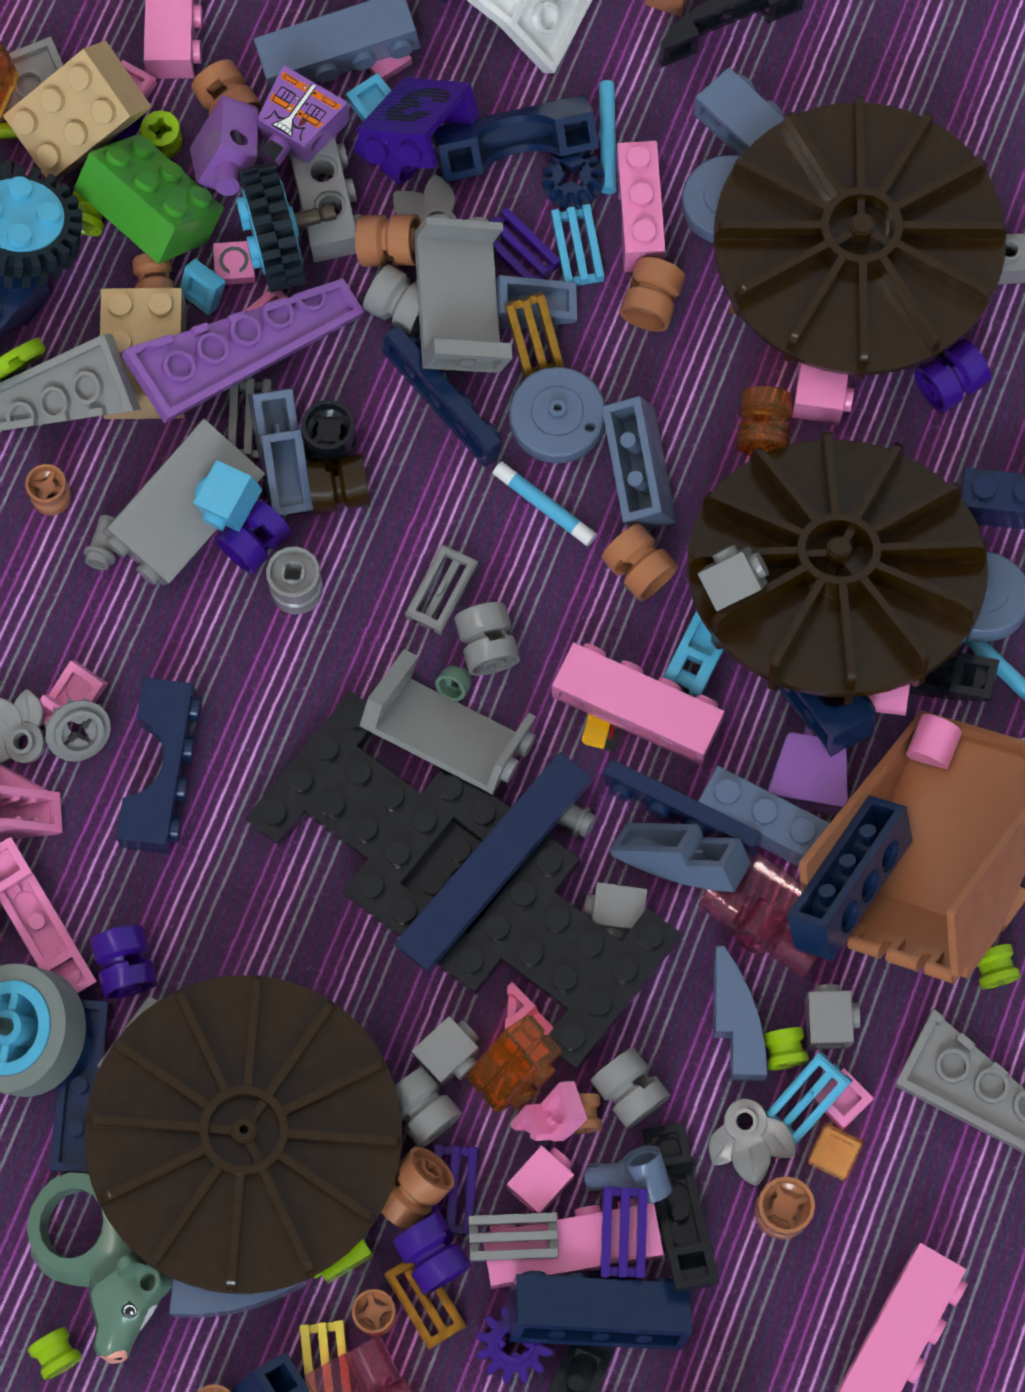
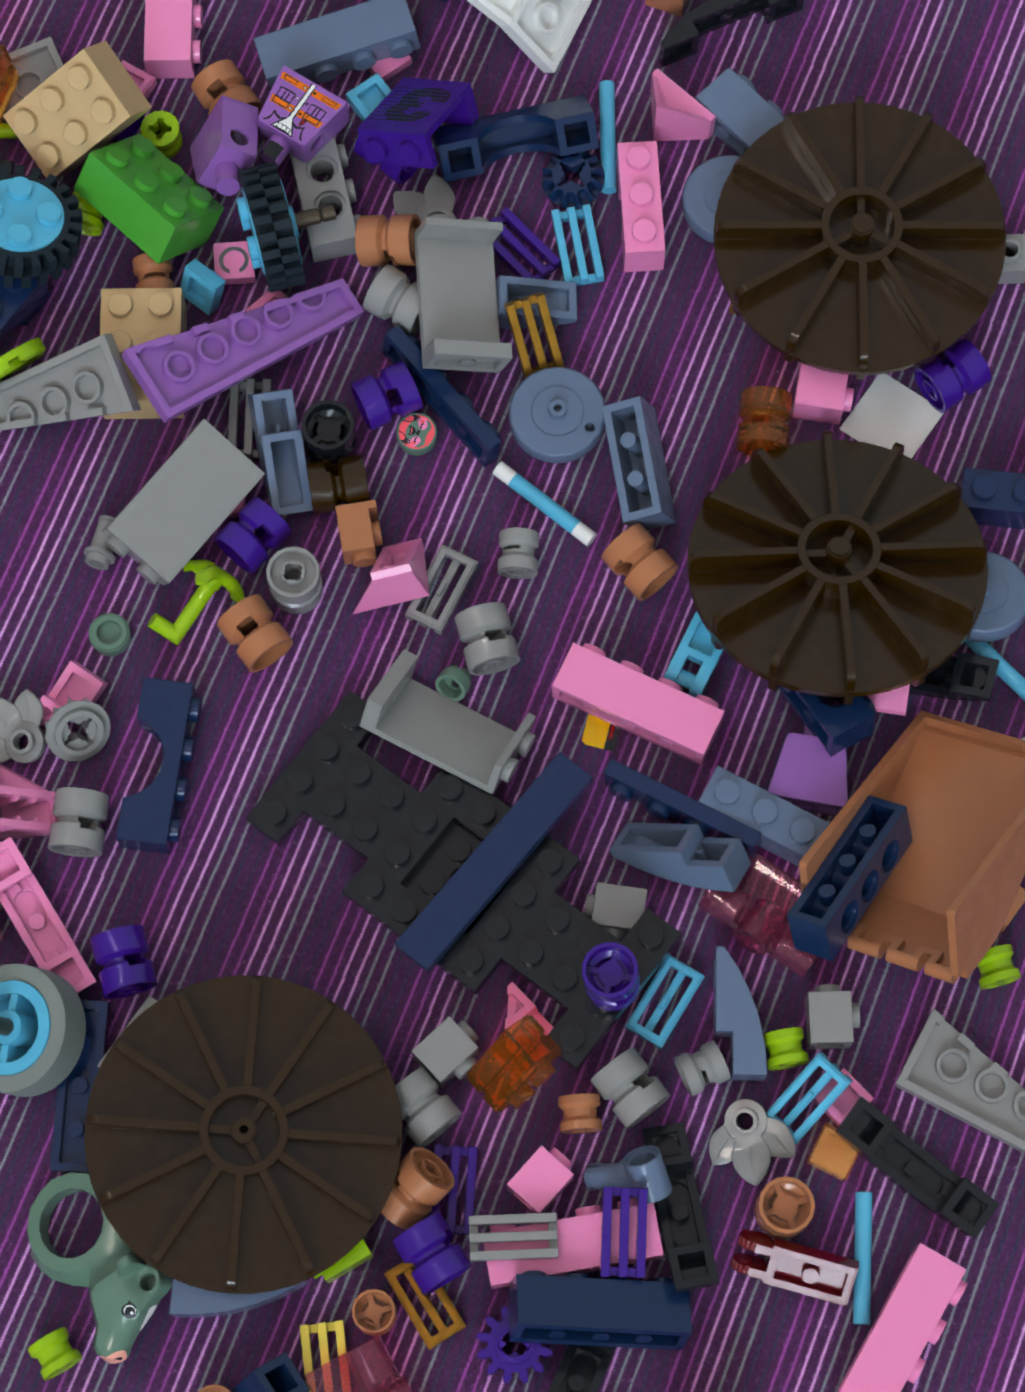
nougat wheel [25,464,72,516] -> none
medium azure brick [193,460,263,532] -> none
bright pink slope [510,1081,588,1142] -> none
light grey pin [557,804,597,838] -> none
nougat wheel [619,257,686,332] -> none
light grey brick [698,544,769,611] -> none
bright pink brick [906,714,962,770] -> none
none -> light grey wheel [48,787,110,858]
none -> sand green tile [89,613,131,656]
none -> lime piece [147,559,245,646]
none -> nougat wheel [217,594,293,673]
none -> nougat brick [335,499,383,567]
none -> dark purple wheel [350,361,423,431]
none -> bright pink slope [352,538,430,615]
none -> tile [397,413,437,456]
none -> light grey wheel [497,527,539,579]
none -> dark purple wheel [582,942,640,1011]
none -> medium azure tile [625,955,705,1050]
none -> bright pink slope [650,68,716,141]
none -> light grey wheel [674,1040,731,1097]
none -> hinge [730,1229,859,1306]
none -> black slope [835,1097,1000,1239]
none -> white sticker [839,373,944,459]
none -> medium azure bar [853,1192,873,1325]

